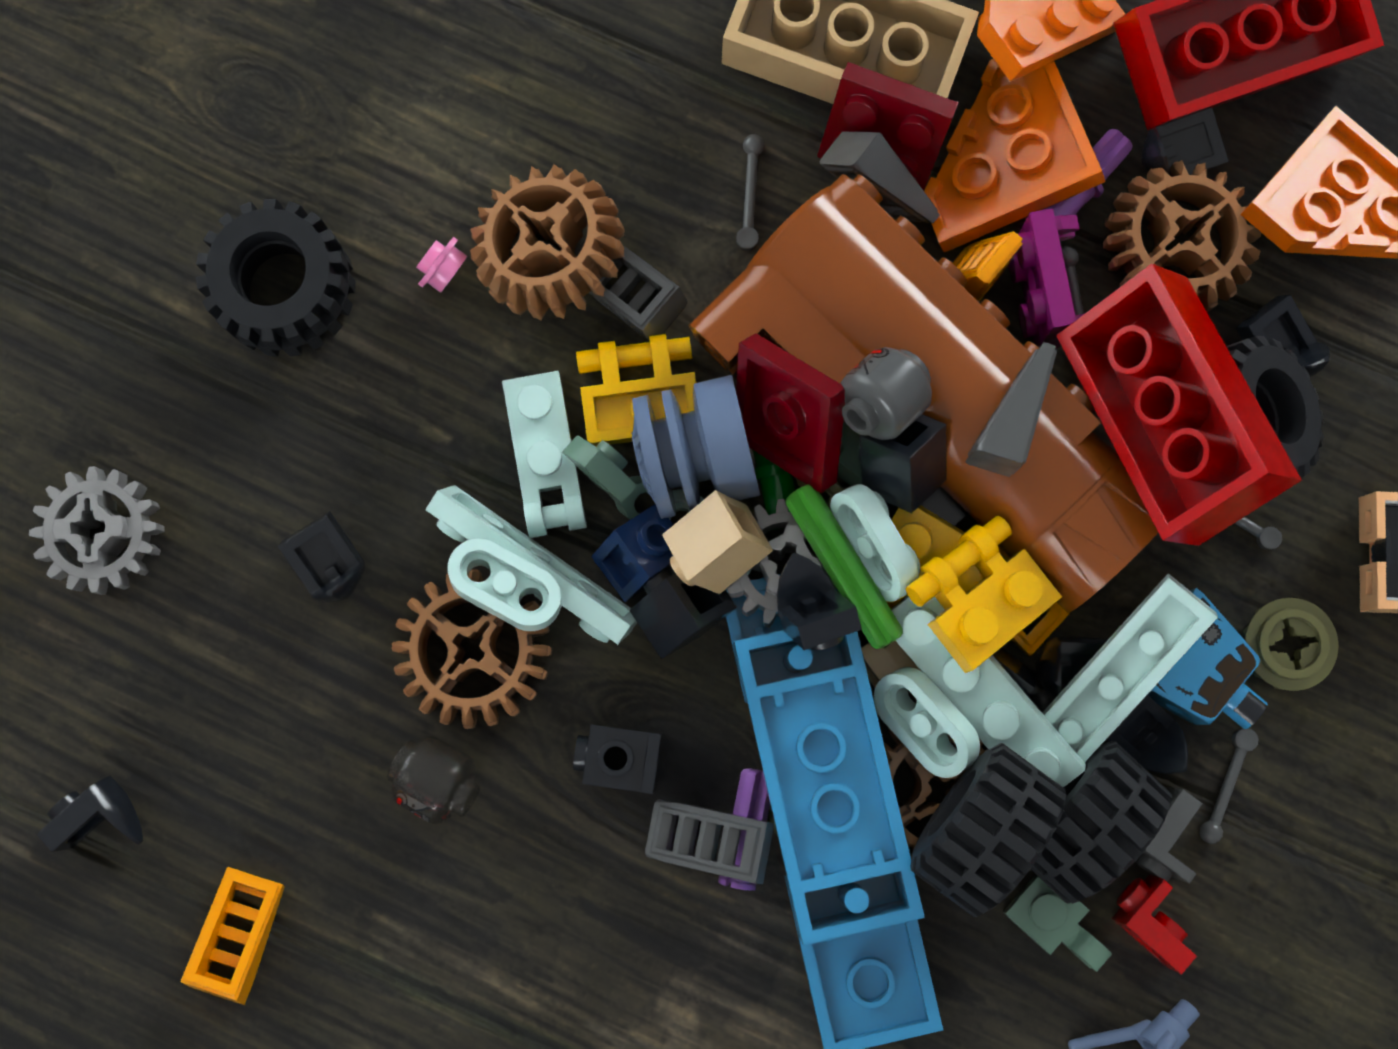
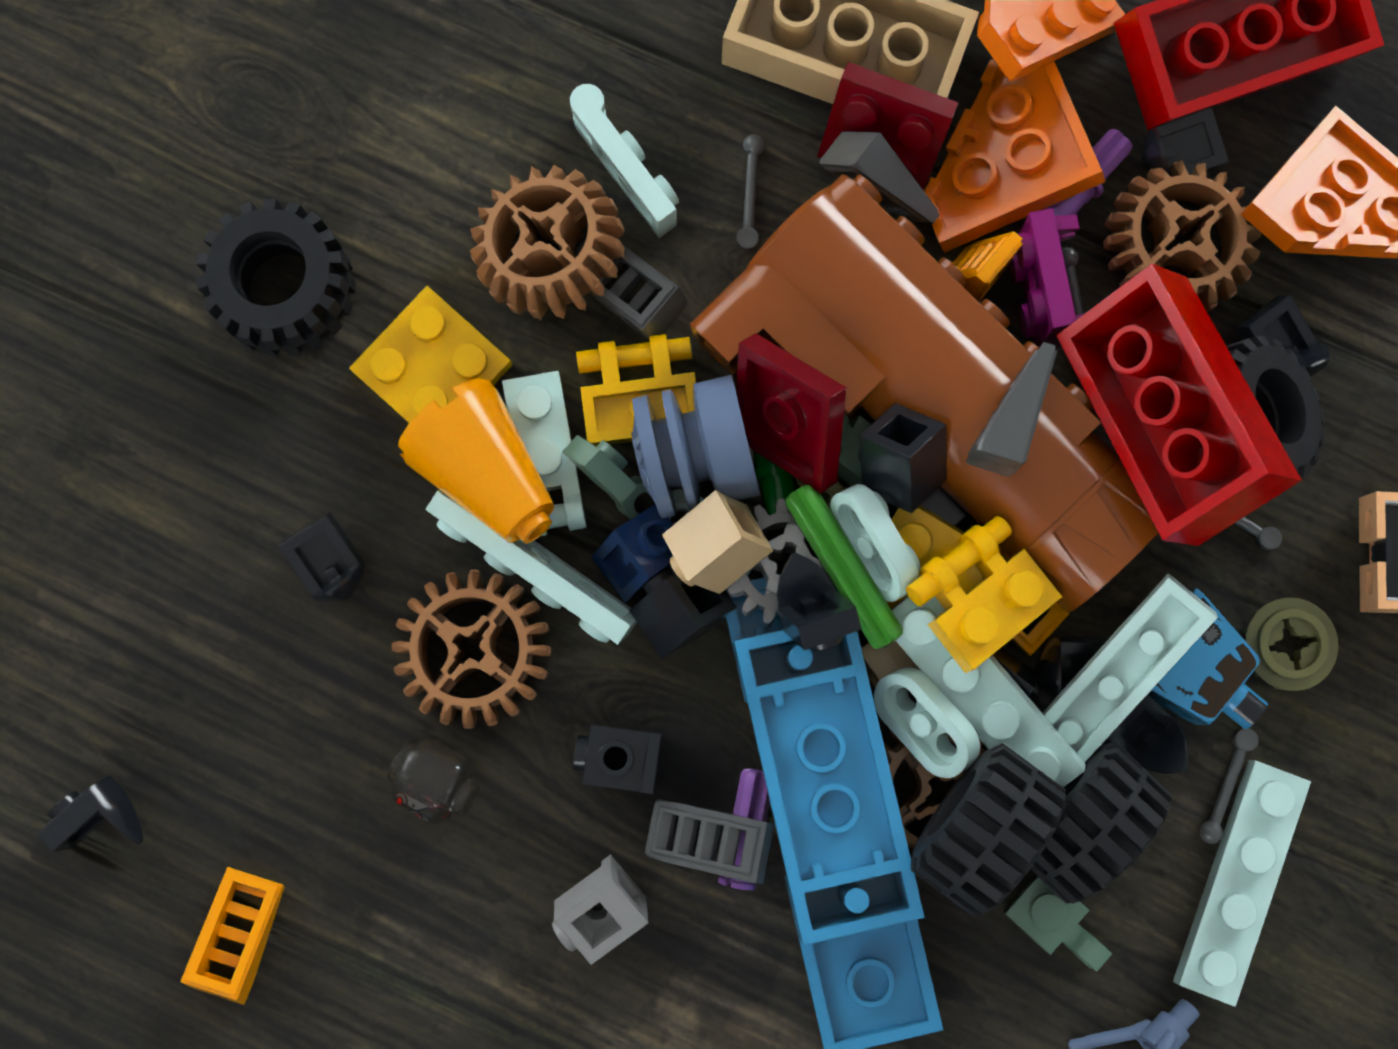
light grey gear [29,466,165,595] -> none
bright pink plate [416,237,467,293] -> none
light aqua plate [448,538,561,631] -> none
dark grey head [840,347,932,440] -> none
red bracket [1112,875,1197,975] -> none
dark grey bracket [1136,787,1203,884] -> none
none -> yellow plate [349,286,513,423]
none -> light orange cone [398,378,554,544]
none -> light grey brick [552,854,649,965]
none -> light aqua plate [570,84,679,238]
none -> light aqua plate [1173,760,1311,1007]

